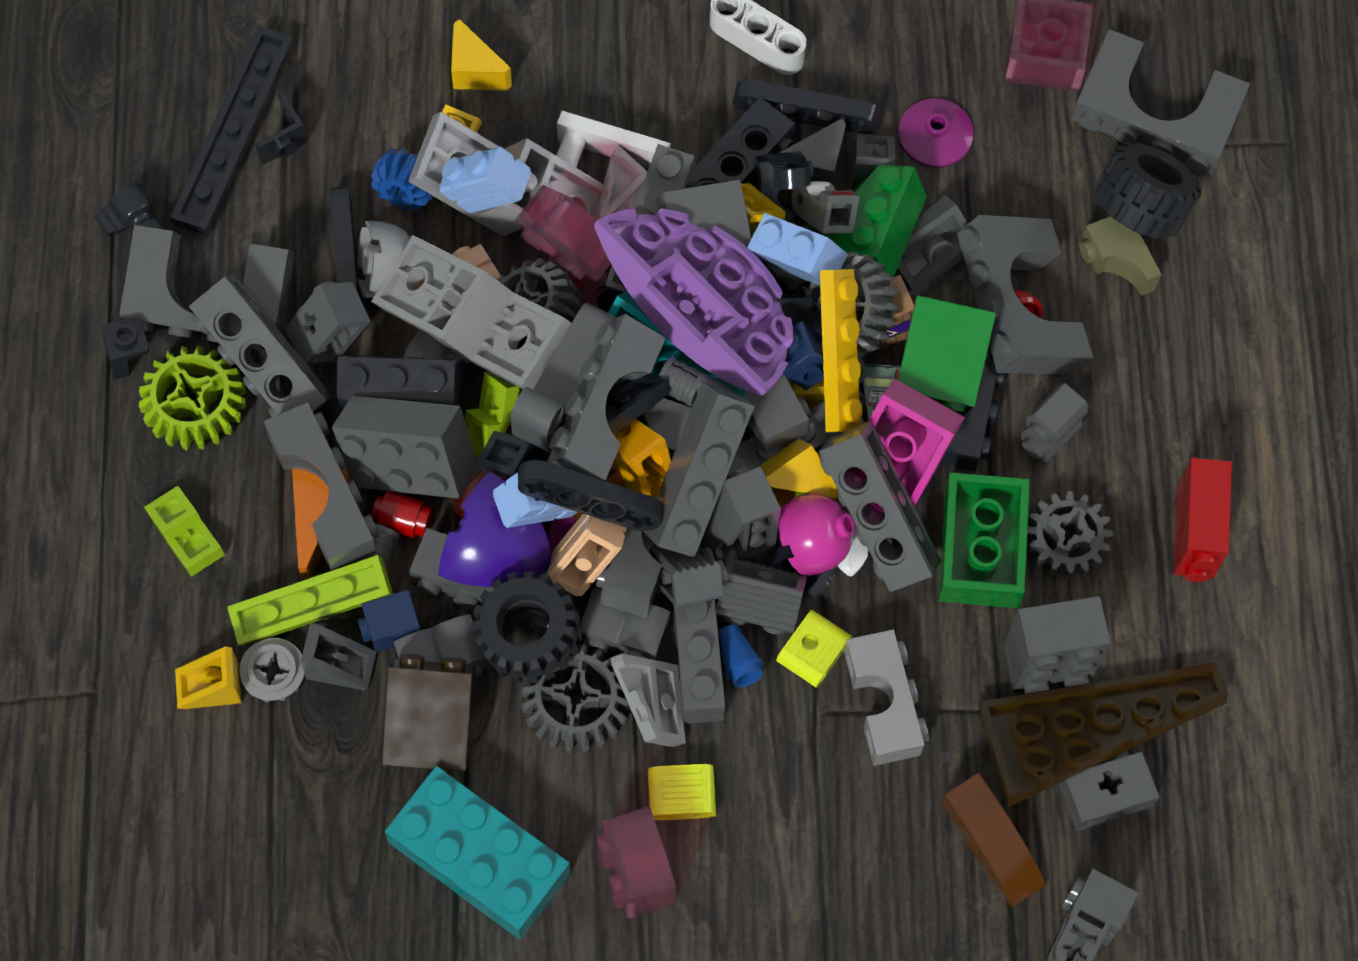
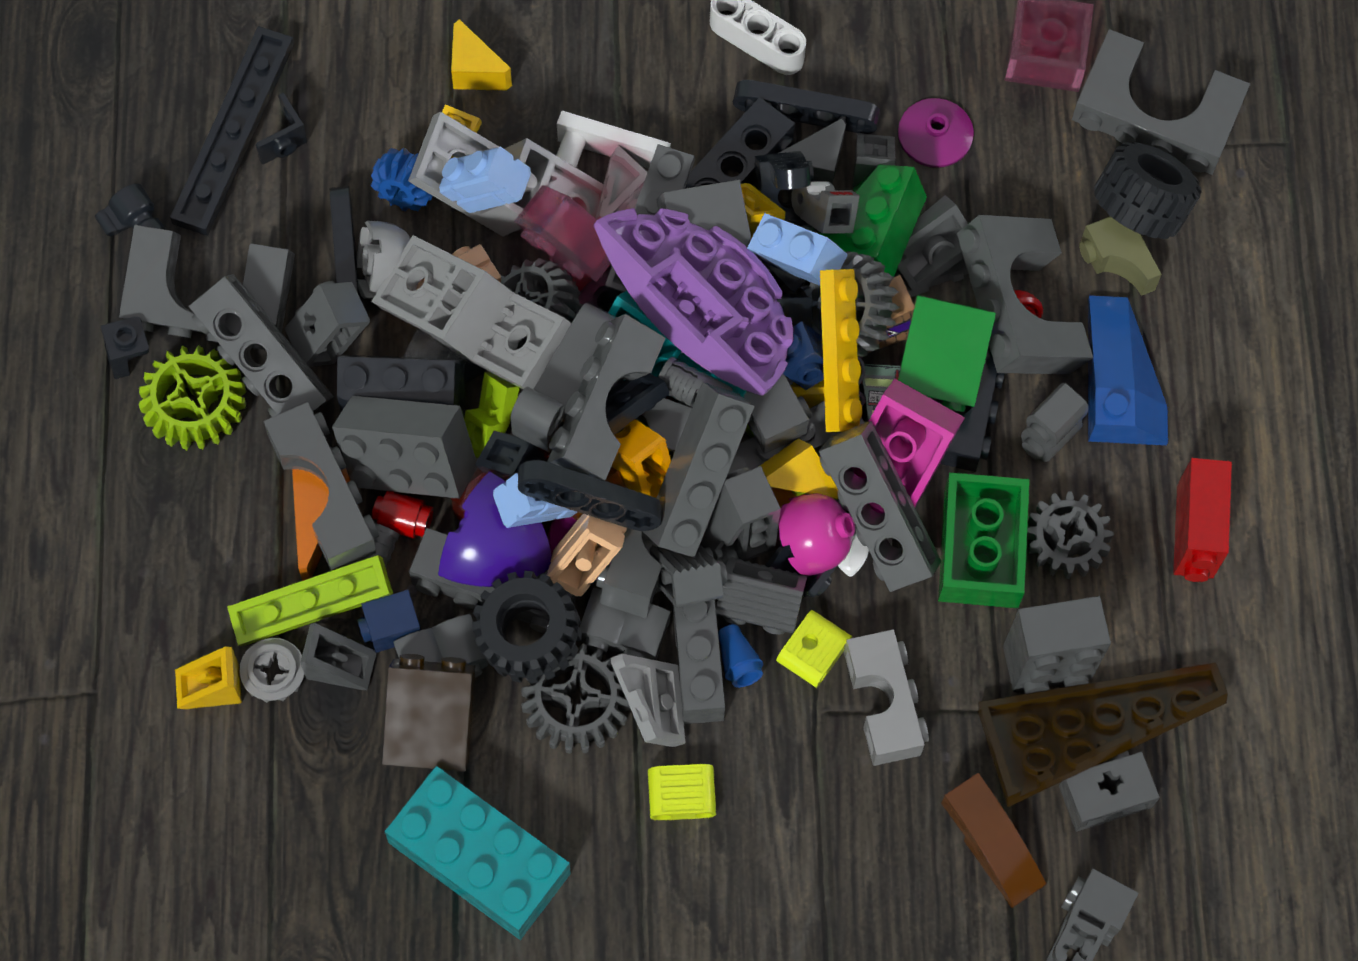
lime slope [144,486,225,577] -> none
clear pink brick [596,806,676,919] -> none
none -> blue wedge [1088,295,1168,446]

